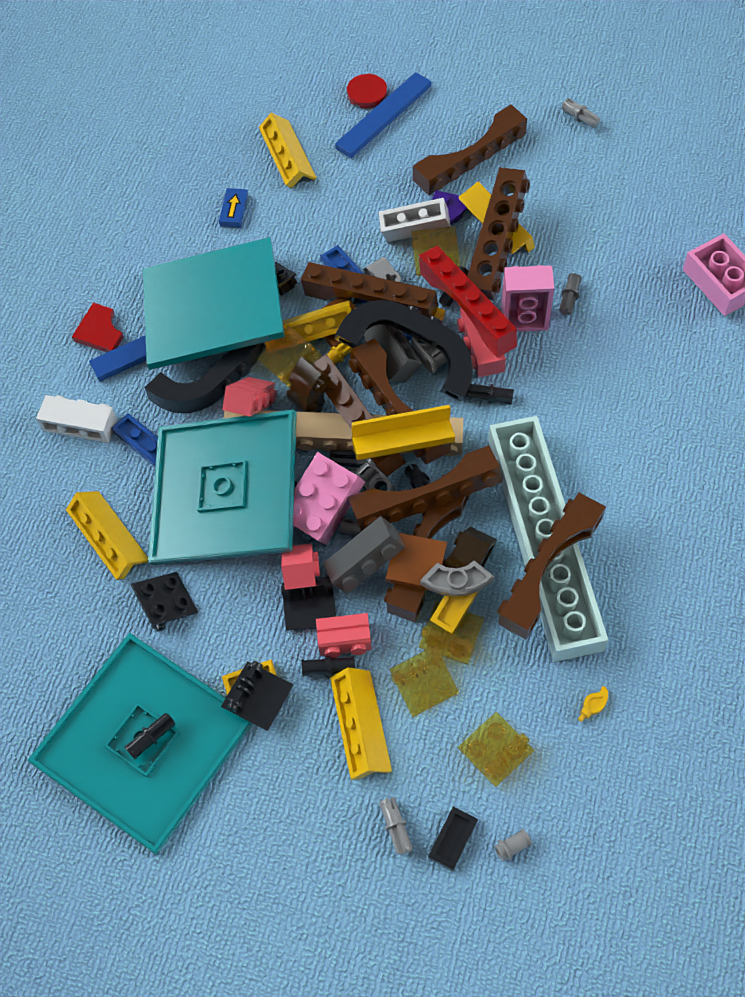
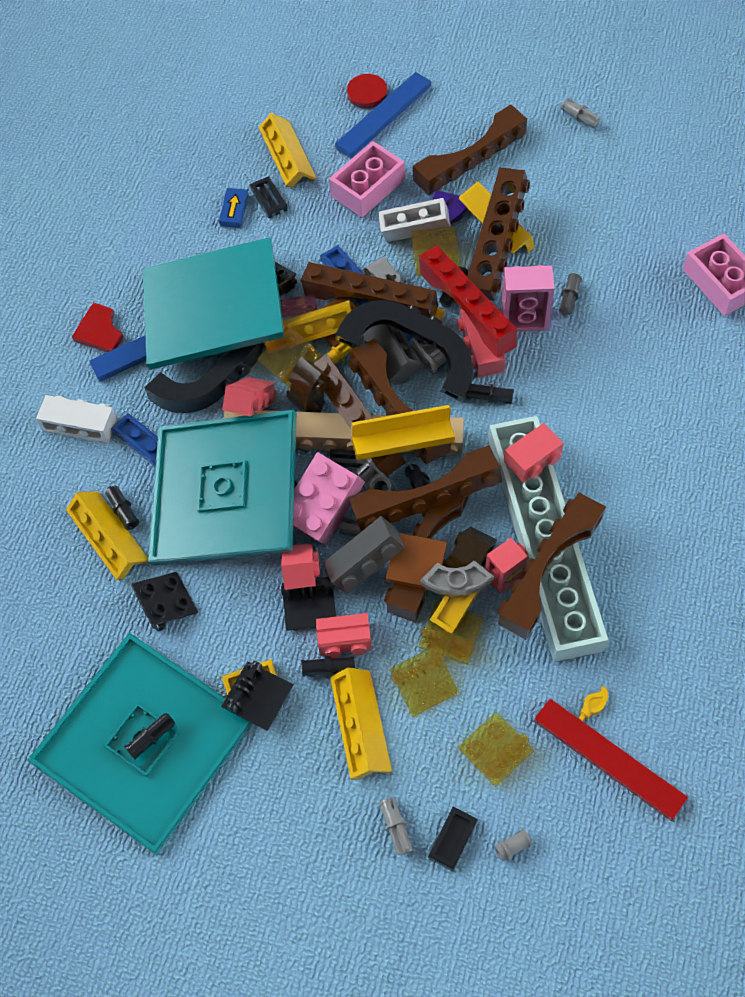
none -> black axle [105,485,139,530]
none -> black tile [250,176,288,218]
none -> clear pink tile [280,294,317,317]
none -> bright pink brick [329,141,405,218]
none -> coral brick [485,538,528,594]
none -> coral brick [504,423,564,482]
none -> red tile [534,698,688,822]

